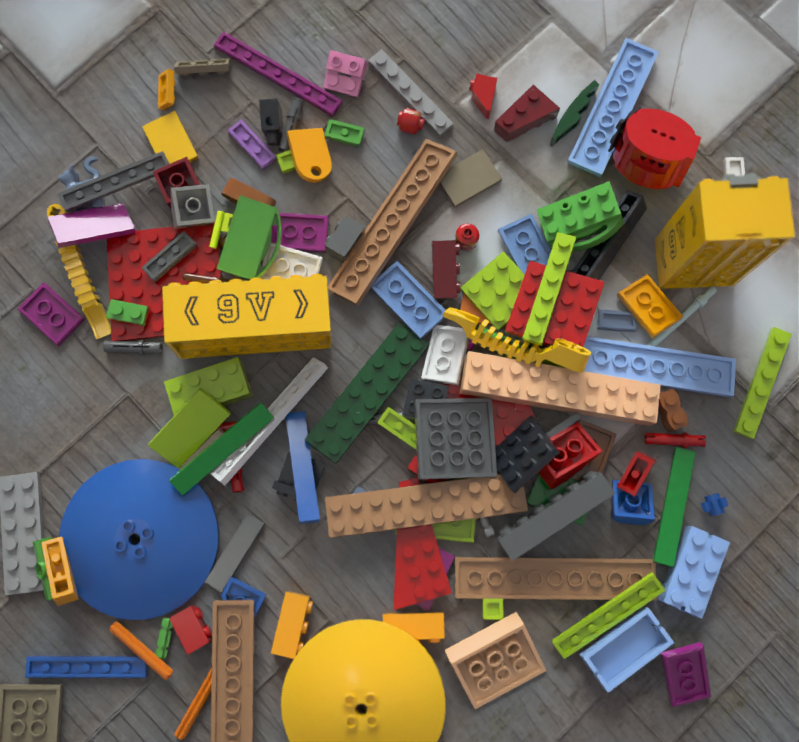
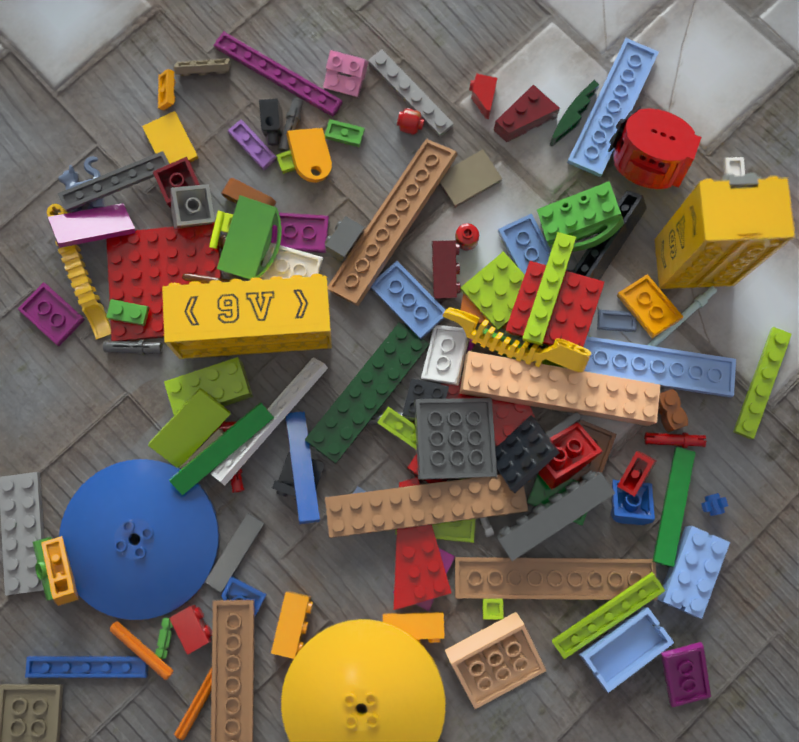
dark grey tile [141,231,198,282] -> none

